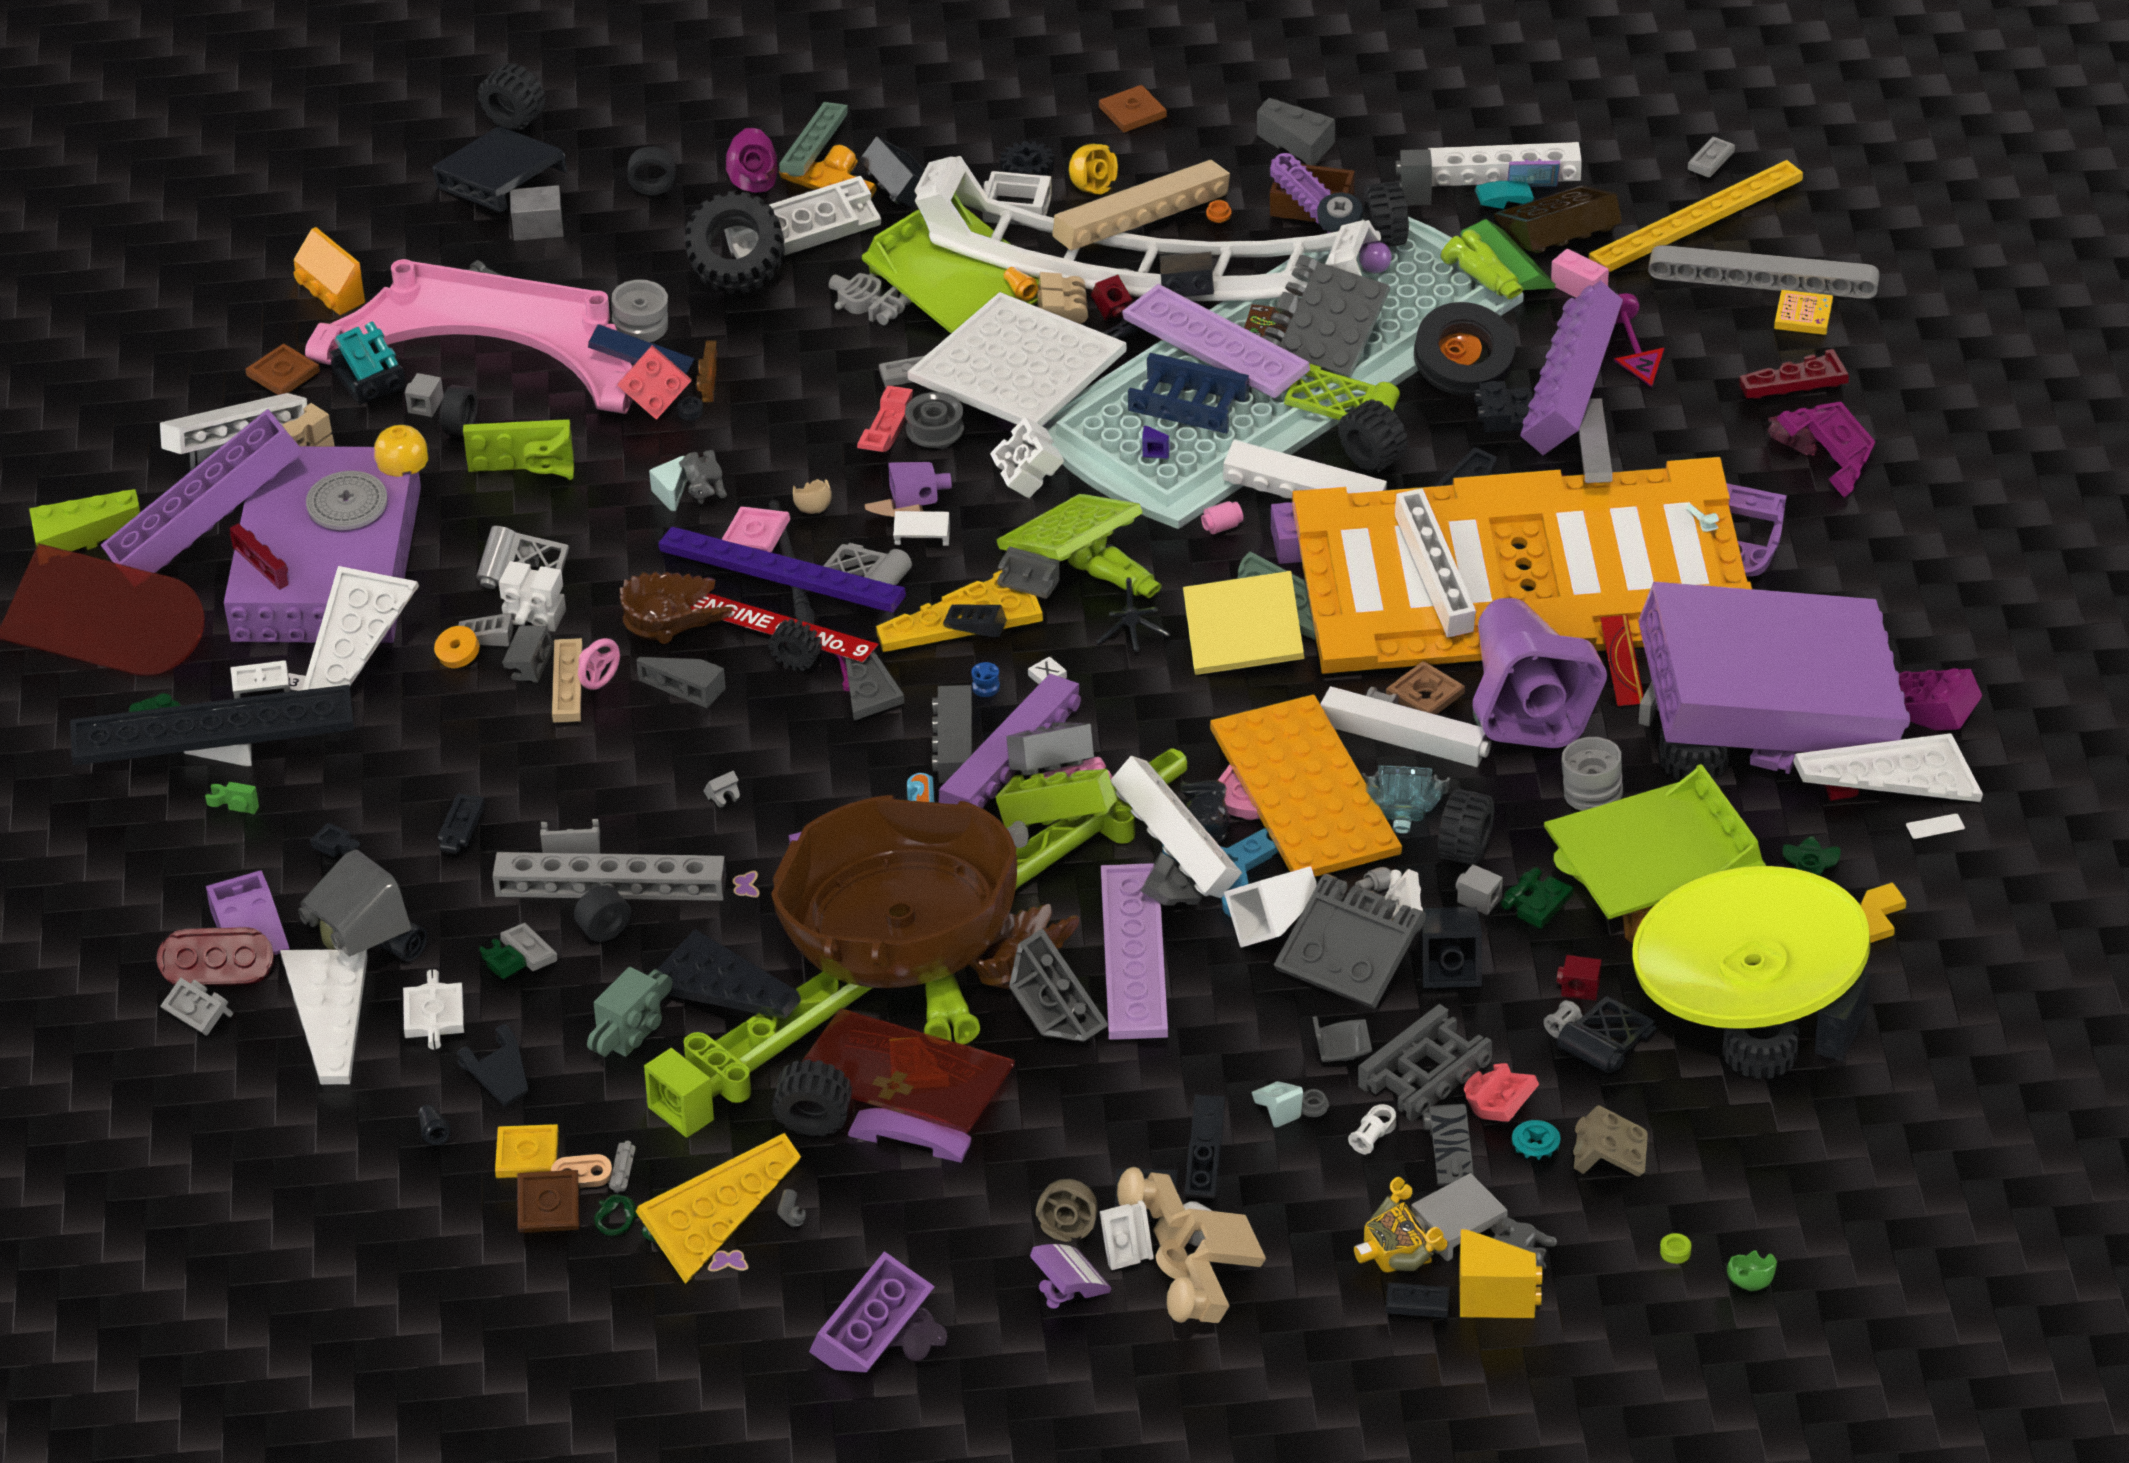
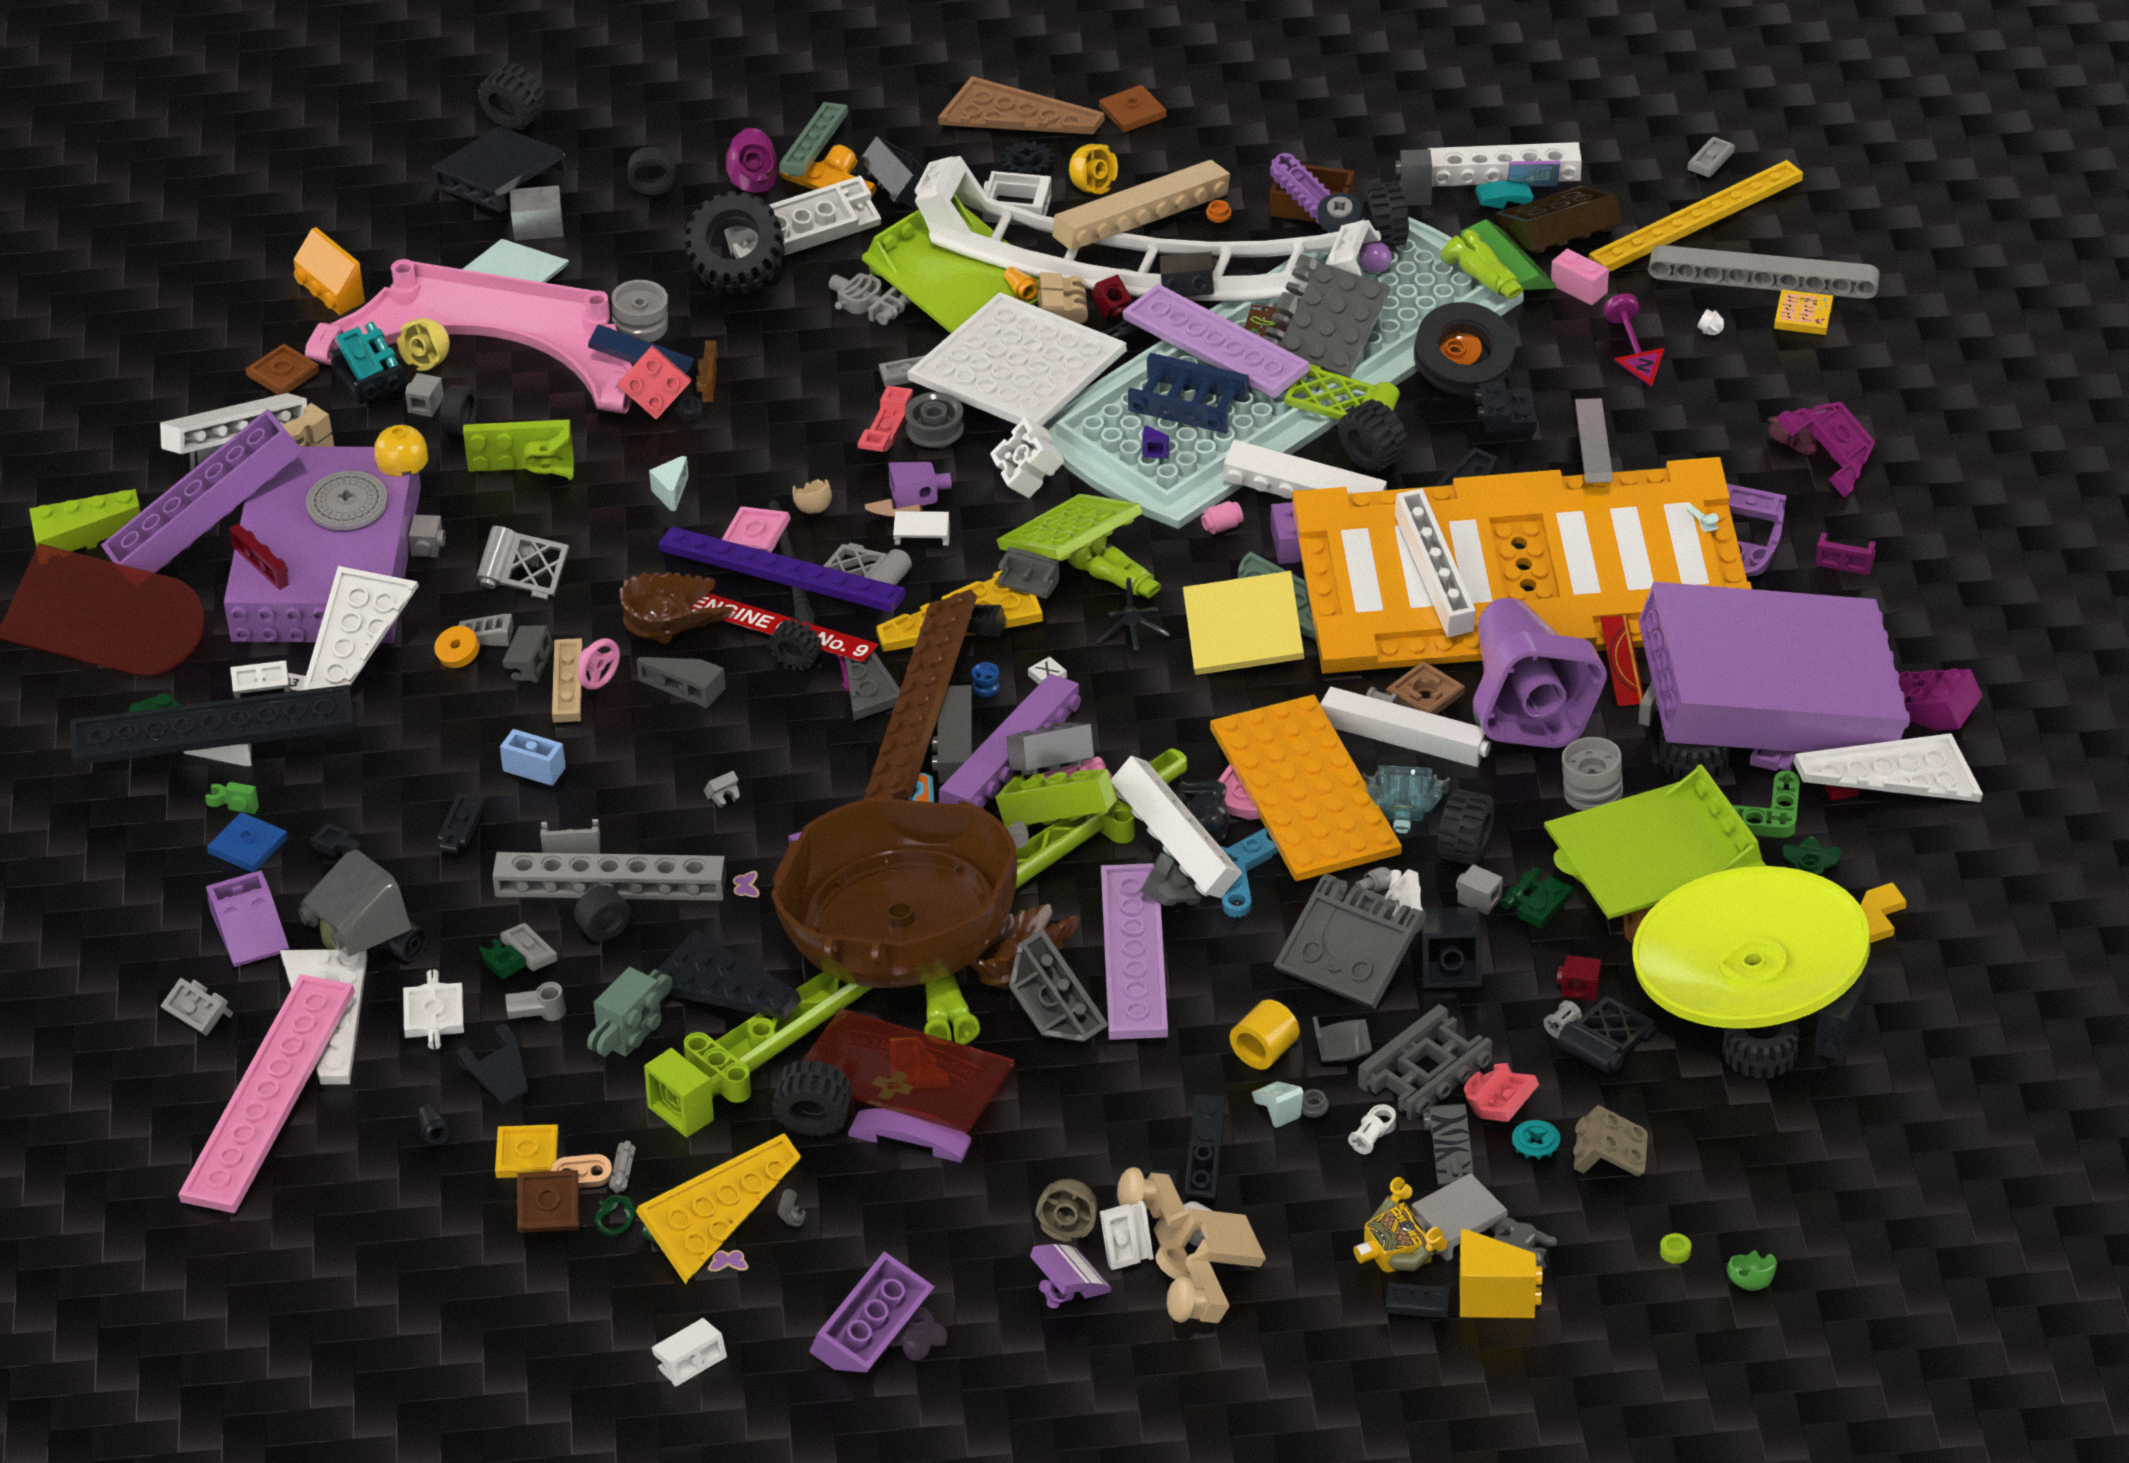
tile [157,927,274,987] -> none
white brick [499,561,566,631] -> none
dark grey animal [679,450,727,504] -> none
white slope [1224,866,1317,947] -> none
dark grey wedge [1257,98,1335,166] -> none
medium lavender brick [1520,280,1623,455] -> none
dark red wing [1739,349,1849,399] -> none
white sticker [1906,814,1965,839] -> none
none -> bright pink plate [178,974,355,1213]
none -> blue plate [207,812,288,872]
none -> light yellow cylinder [397,318,450,371]
none -> light grey brick [408,515,445,557]
none -> light aqua piece [463,239,569,283]
none -> light blue brick [500,729,566,786]
none -> light grey piece [506,982,566,1021]
none -> white hinge [652,1318,727,1386]
none -> reddish brown plate [864,589,977,800]
none -> medium nougat wing [938,76,1104,134]
none -> yellow piece [1229,999,1300,1070]
none -> white plate [1697,309,1724,335]
none -> bright green beam [1732,771,1800,838]
none -> magenta hinge [1816,532,1876,575]

